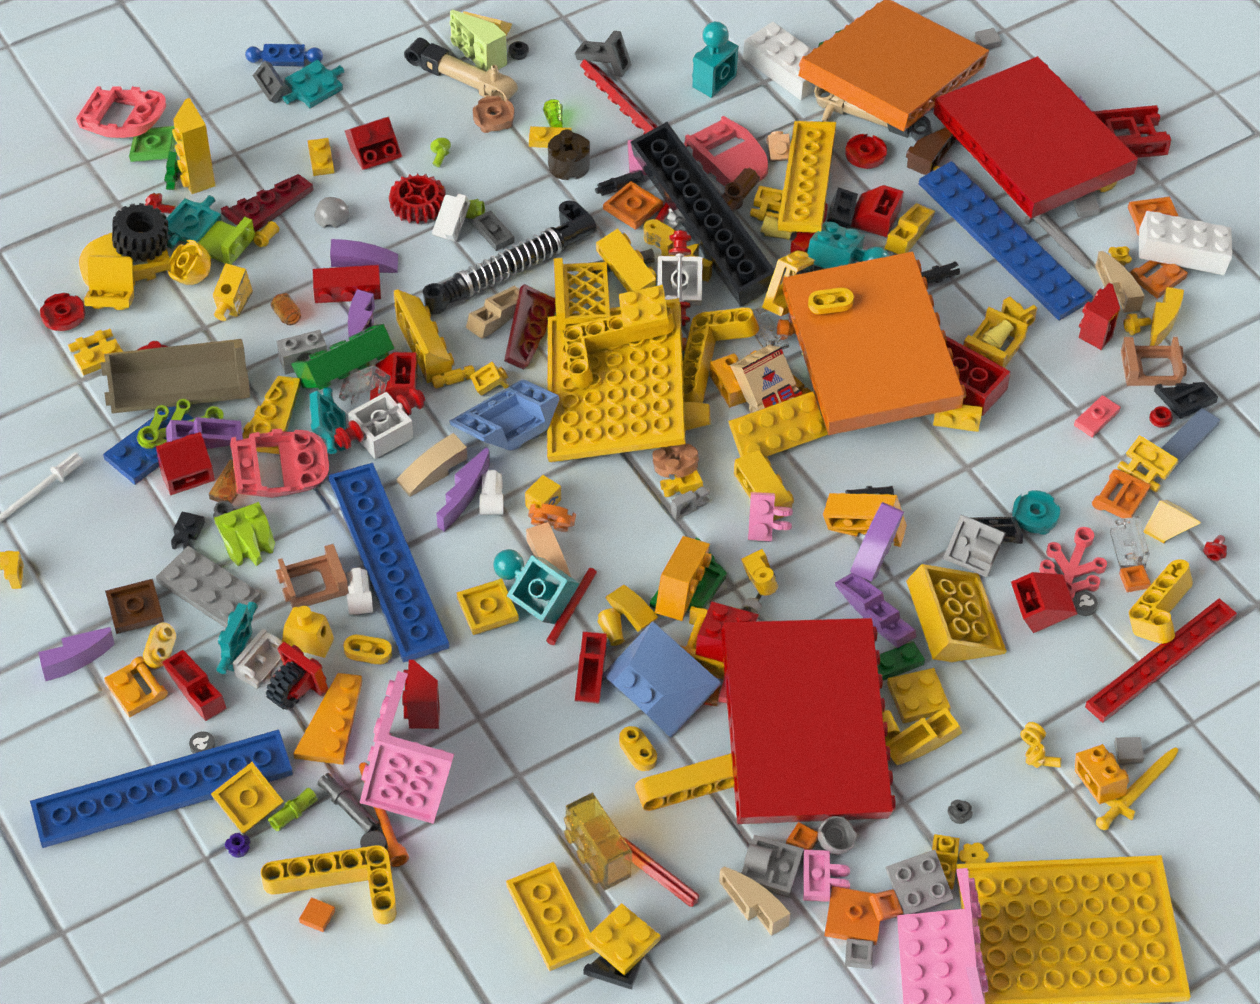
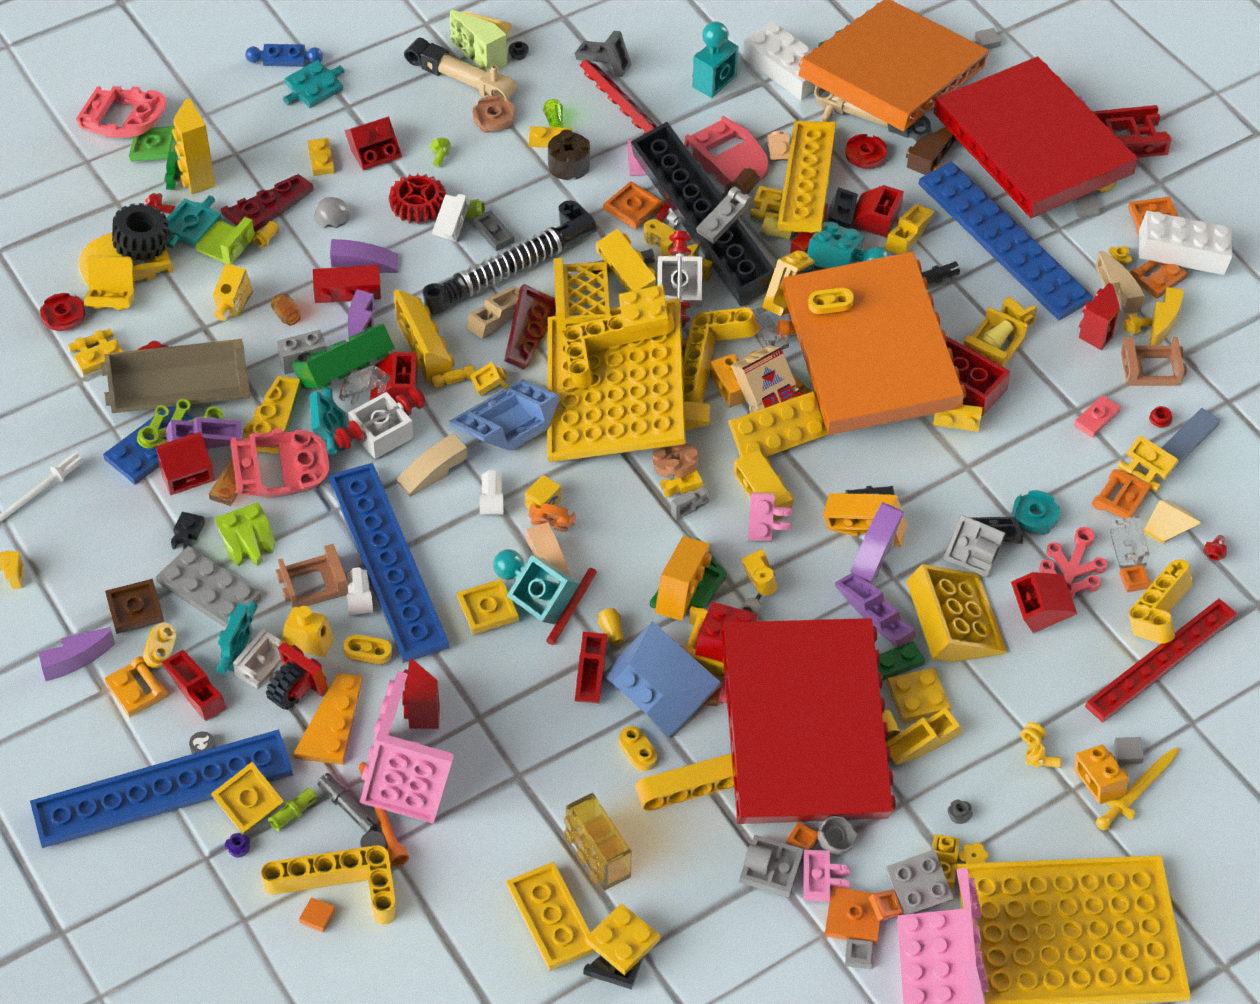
yellow cylinder [168,240,211,285] -> none
dark grey plate [213,501,236,517] -> none
dark grey plate [253,60,287,103] -> none
medium lavender slope [436,447,490,532] -> none
black piece [595,170,644,196] -> none
yellow slope [605,585,658,632] -> none
axle [615,837,699,907] -> none
tan slope [719,866,791,936] -> none
light grey sword [1024,211,1090,269] -> none
dark grey tile [1073,592,1098,616] -> none
black wing [1154,382,1218,419] -> none
none -> light grey plate [696,187,753,244]

